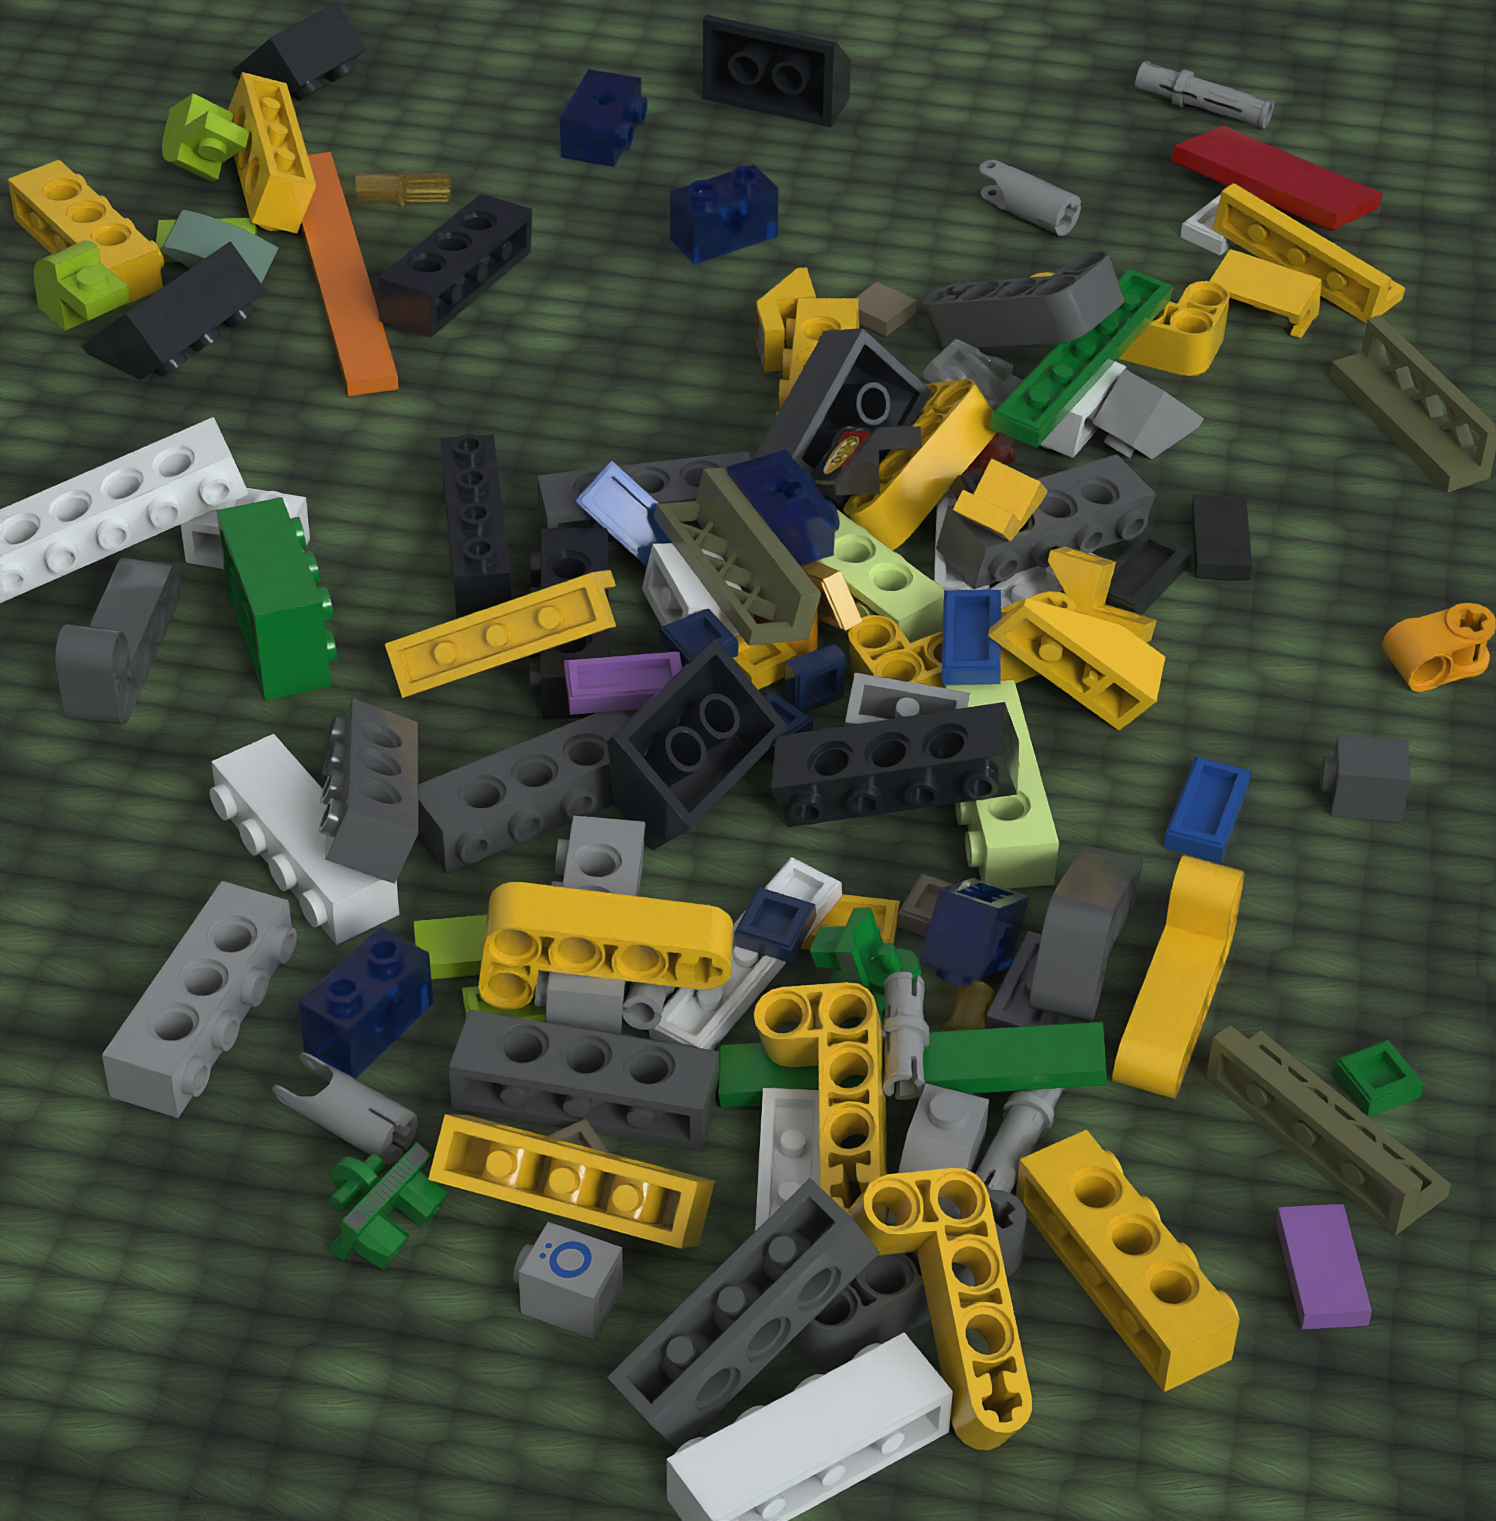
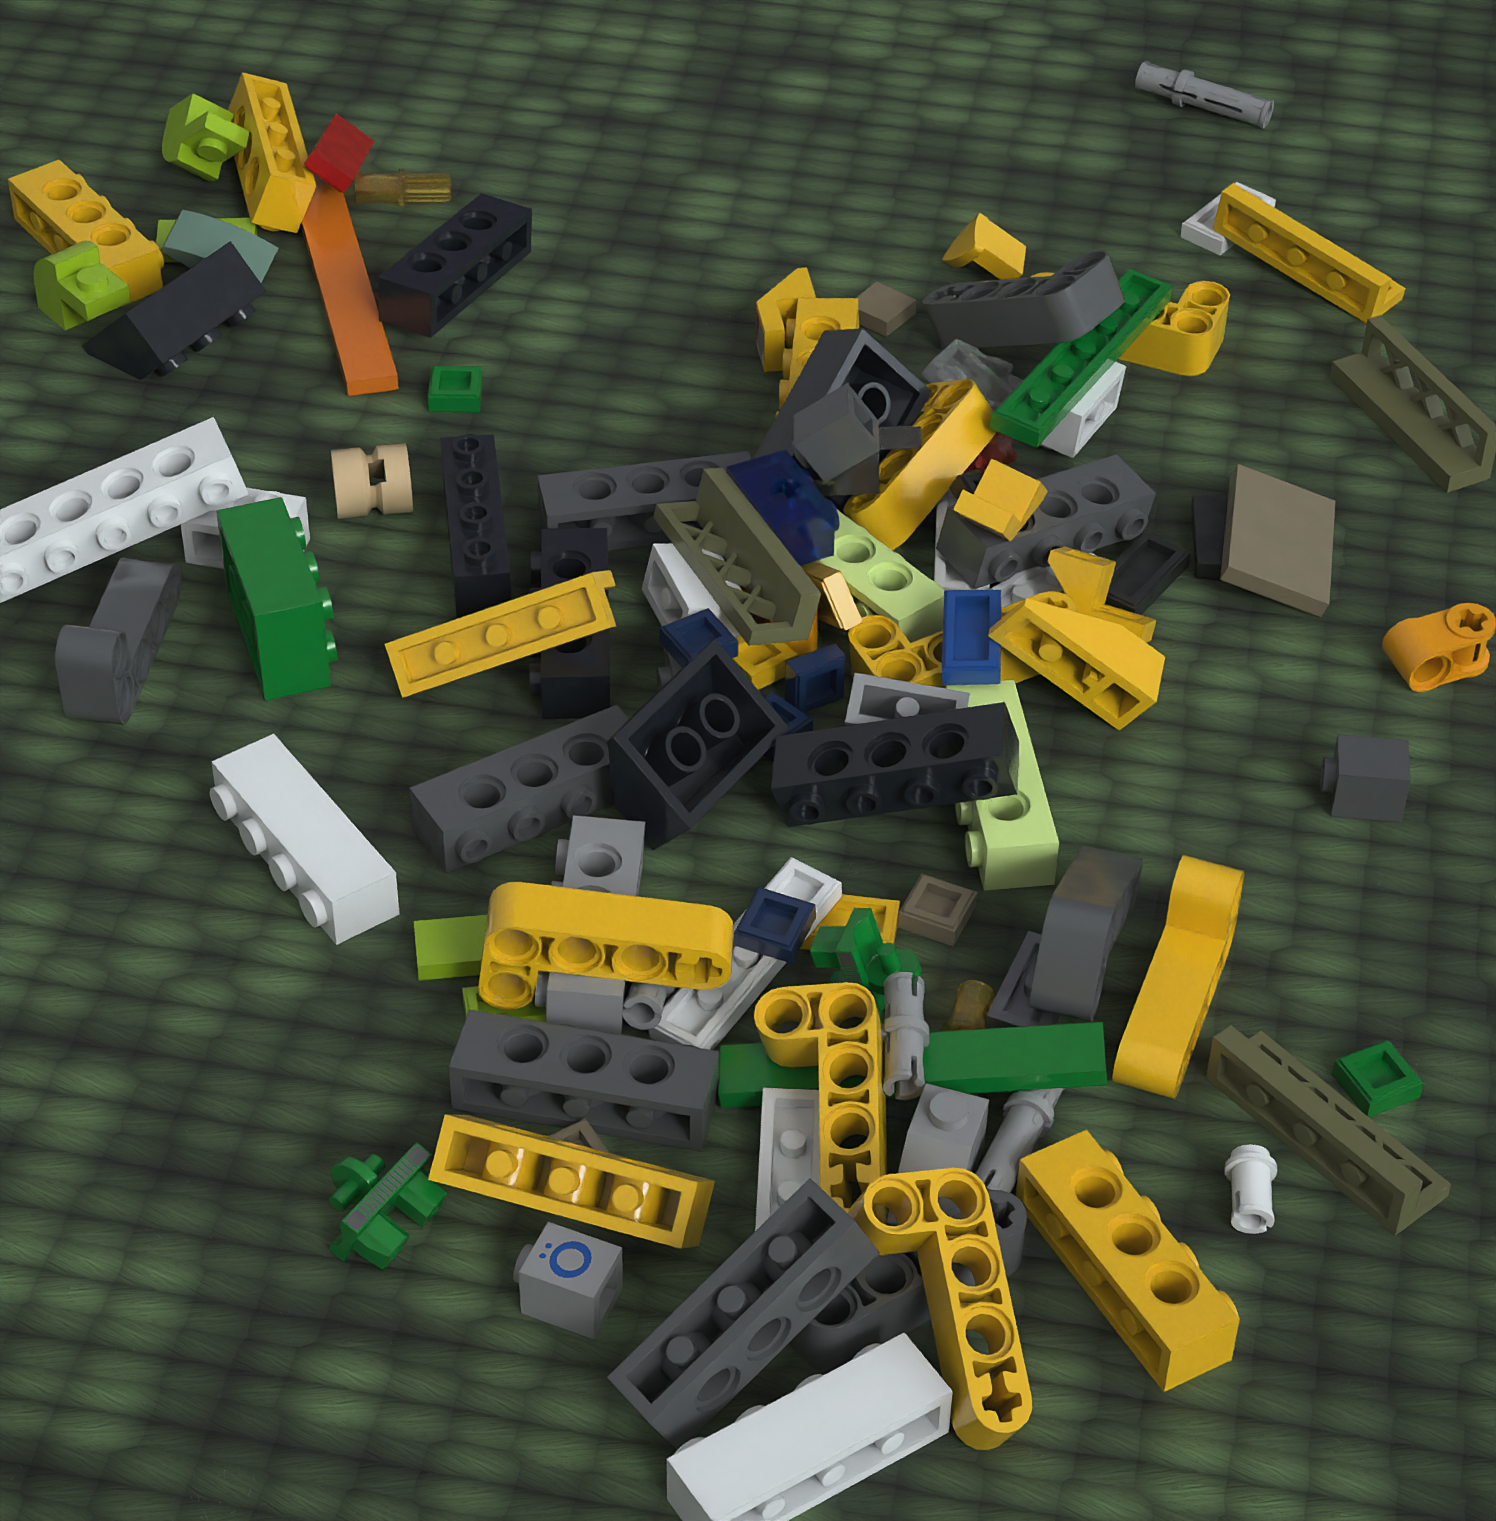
light grey brick [102,881,297,1118] -> none
black slope [232,2,367,100] -> none
light grey piece [272,1052,418,1164] -> none
clear blue brick [298,926,433,1079] -> none
dark grey brick [319,698,418,884] -> none
clear blue brick [560,69,648,167] -> none
medium lavender tile [564,652,682,715] -> none
tile [574,460,672,568] -> none
clear blue brick [670,164,779,264] -> none
black slope [702,15,851,127] -> none
clear blue brick [919,878,1030,985] -> none
light grey piece [979,160,1081,236] -> none
light grey slope [1092,368,1204,459] -> none
blue tile [1163,756,1252,863] -> none
red tile [1171,125,1383,231] -> none
yellow hinge [1210,249,1322,338] -> none
medium lavender tile [1275,1204,1372,1330] -> none
none -> red tile [304,113,374,193]
none -> tan wheel [331,443,413,519]
none -> green tile [428,366,483,413]
none -> dark grey brick [791,383,880,483]
none -> yellow tile [942,213,1026,280]
none -> dark tan tile [1220,464,1335,617]
none -> white pin [1224,1144,1277,1234]

